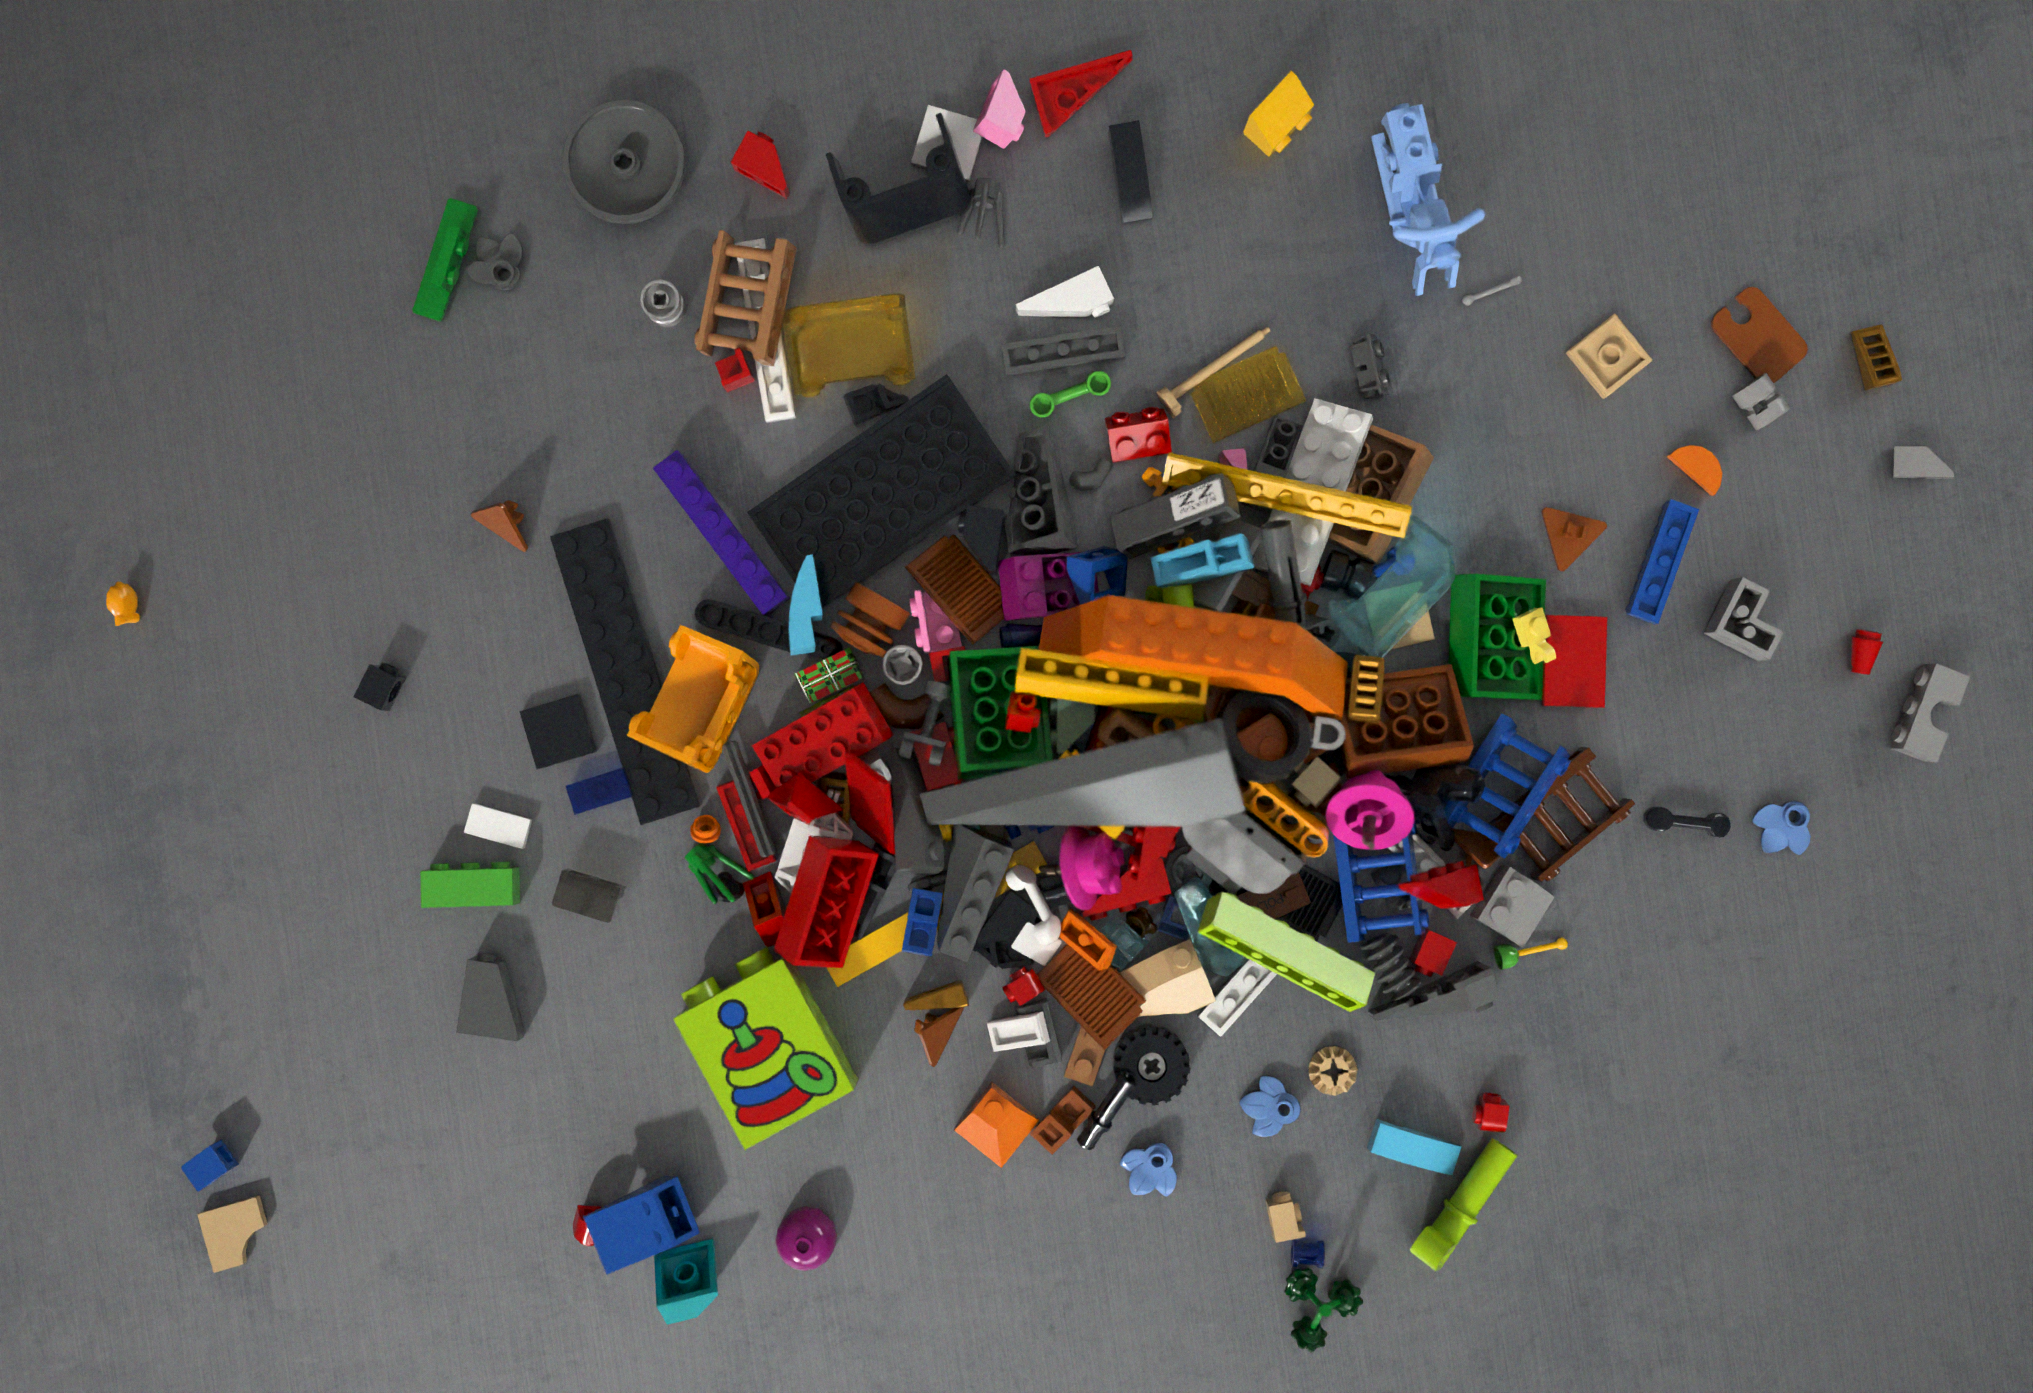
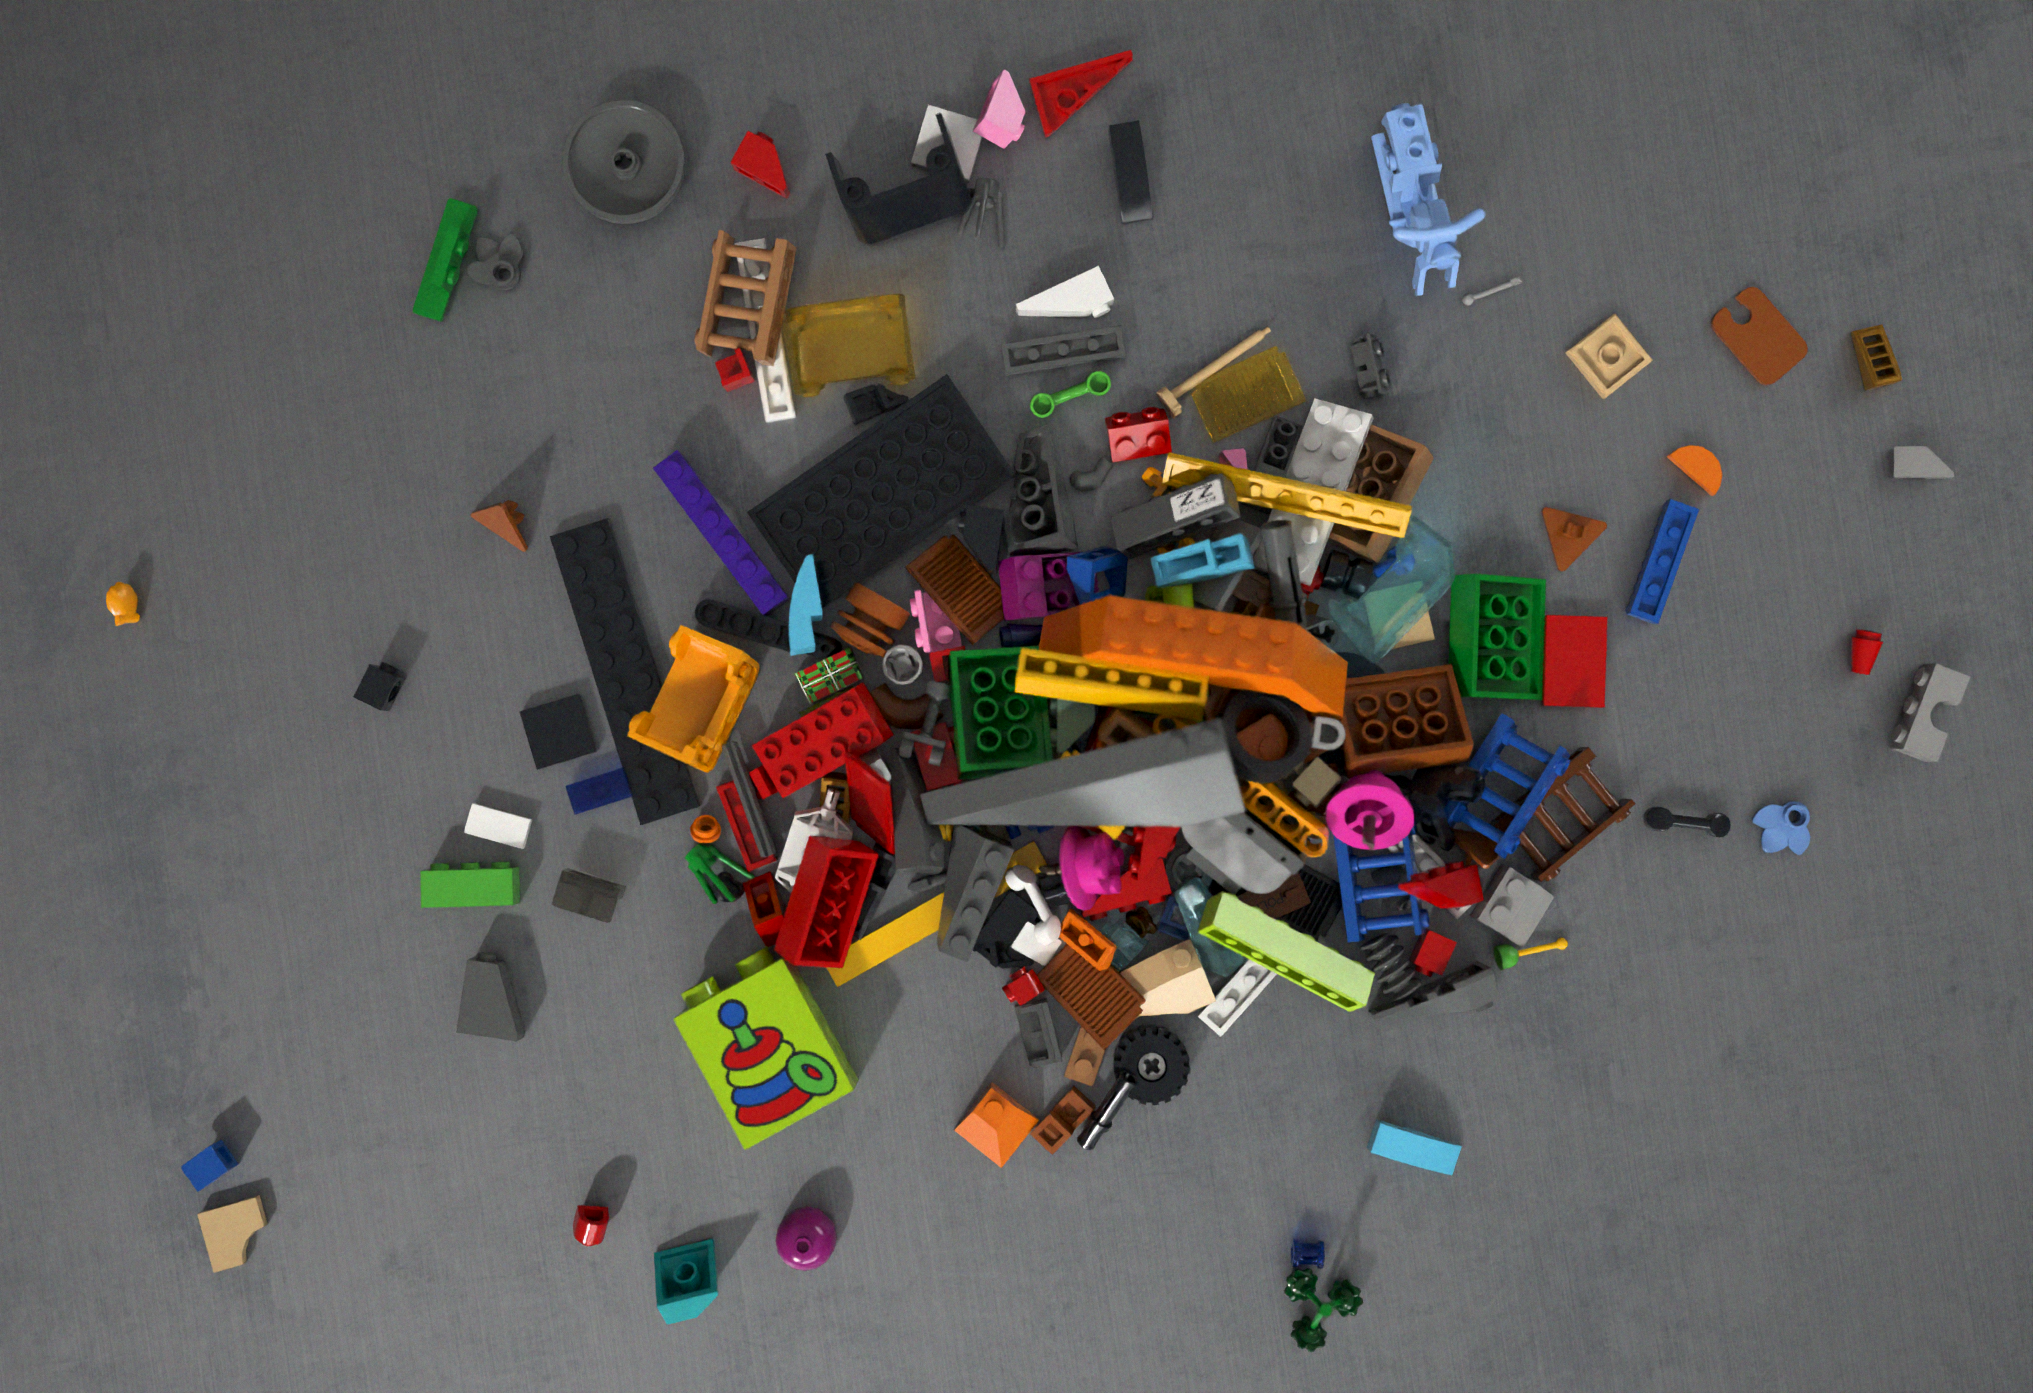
blue slope [583,1176,700,1274] -> none
light grey wheel [640,279,686,327] -> none
red slope [767,773,844,825] -> none
blue slope [902,888,943,957] -> none
pearl gold slope [903,980,969,1011] -> none
dark orange piece [914,1007,963,1067] -> none
white tile [987,1011,1050,1052] -> none
red plate [1005,692,1040,733] -> none
medium blue plate [1119,1143,1177,1196] -> none
medium blue plate [1239,1076,1301,1137] -> none
yellow slope [1243,70,1314,157] -> none
tan brick [1265,1191,1306,1243] -> none
tan gear [1309,1046,1358,1096] -> none
pearl gold slope [1348,655,1385,723] -> none
lime piece [1410,1138,1518,1271] -> none
red plate [1472,1092,1510,1133] -> none
light yellow plate [1512,607,1556,664] -> none
light grey brick [1703,577,1784,661] -> none
light grey wheel [1732,373,1790,430] -> none

